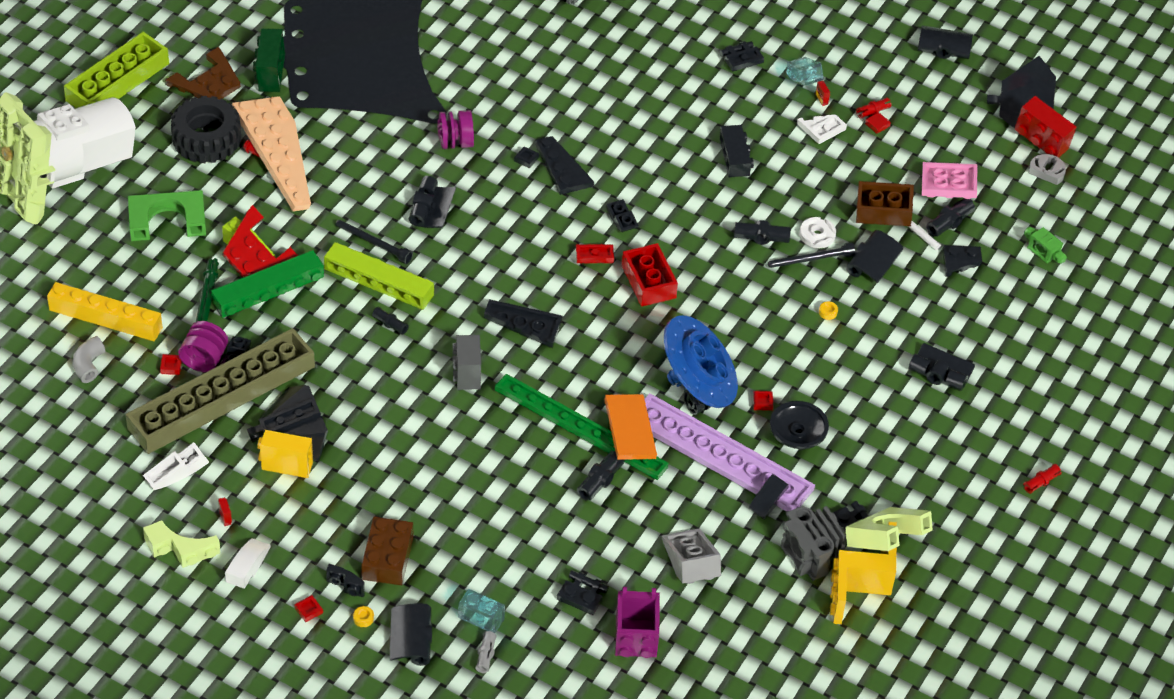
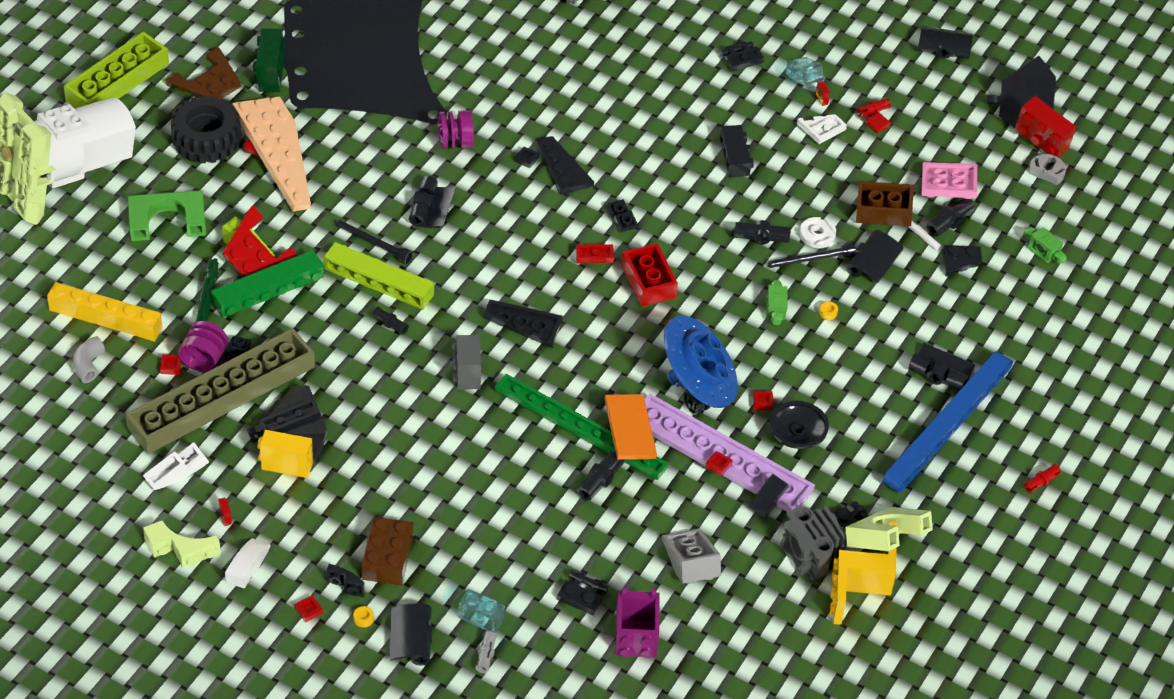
none -> red tile [705,451,733,477]
none -> bright green piece [766,280,788,325]
none -> blue beam [882,351,1013,493]

